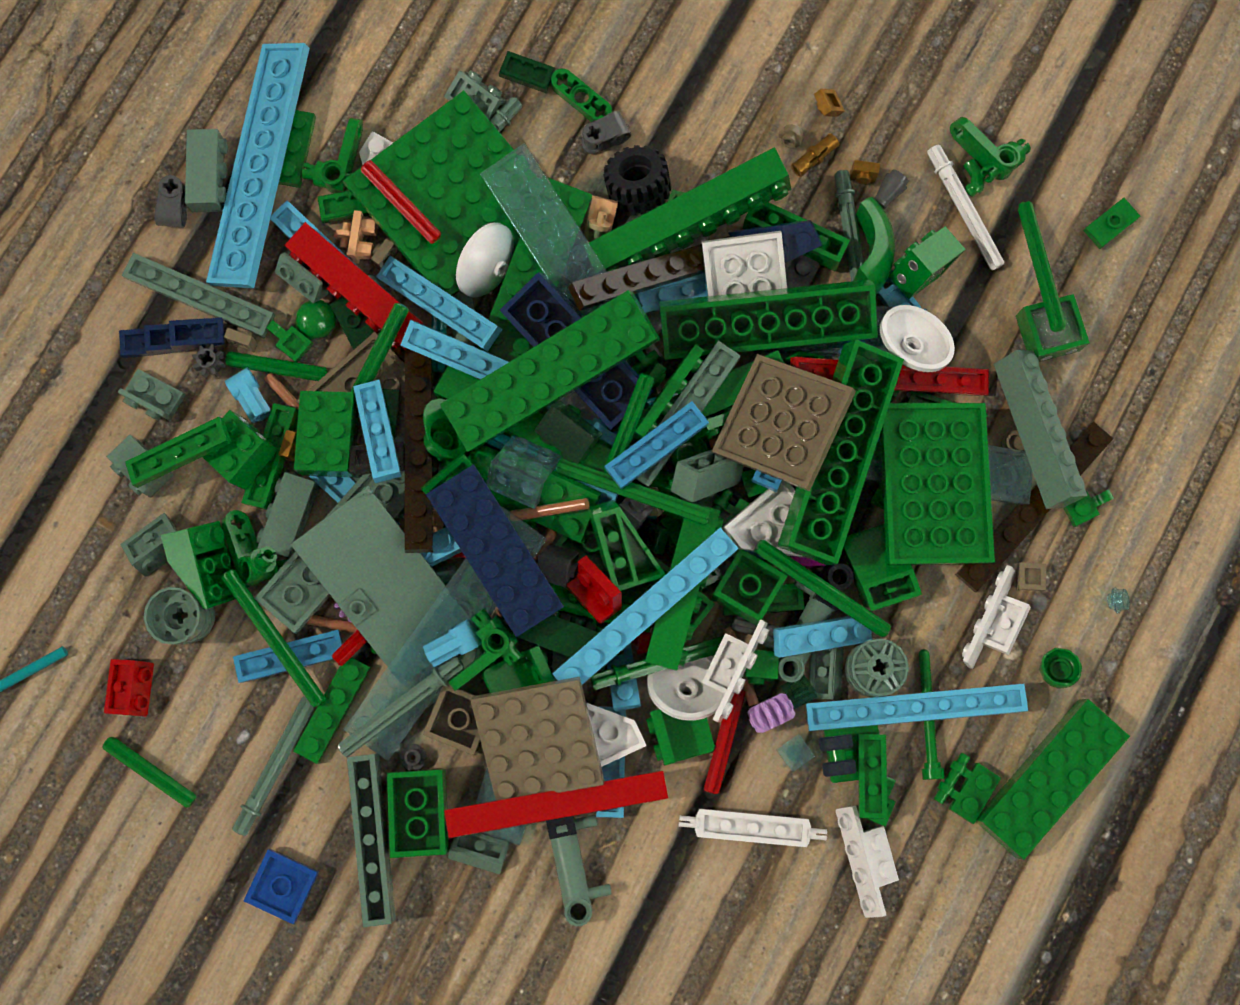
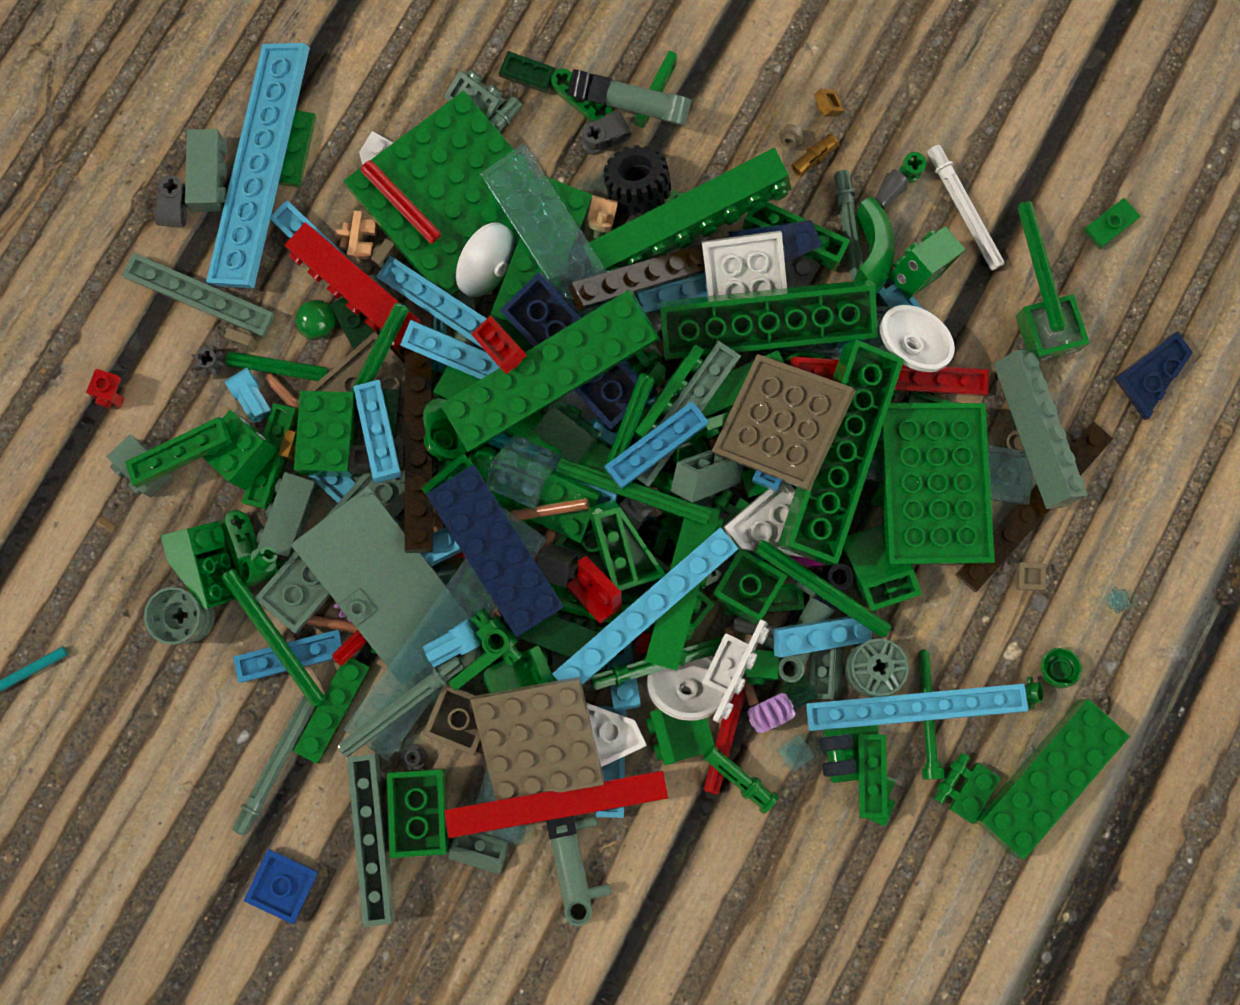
green axle [102,737,196,808] -> none
red bracket [104,659,154,717] -> none
sand green bracket [117,369,185,422] -> none
dark blue slope [119,317,225,358] -> none
sand green bracket [120,513,177,577] -> none
green plate [266,320,313,363] -> none
sand green bracket [275,252,330,303] -> none
green piece [302,117,363,194] -> none
green plate [317,191,370,223] -> none
white plate [679,809,827,847] -> none
white bracket [836,805,899,918] -> none
pearl gold plate [850,160,880,184] -> none
green piece [950,117,1031,183] -> none
white bracket [962,565,1031,669] -> none
green arm [963,158,986,197] -> none
green plate [1063,489,1114,527] -> none
none -> red bracket [86,369,125,409]
none -> red plate [471,315,527,374]
none -> sand green piece [567,69,692,126]
none -> green tile [635,50,677,128]
none -> green pin [703,745,778,814]
none -> green bush [899,152,927,183]
none -> green plate [1025,677,1044,709]
none -> dark blue wing [1114,331,1193,420]

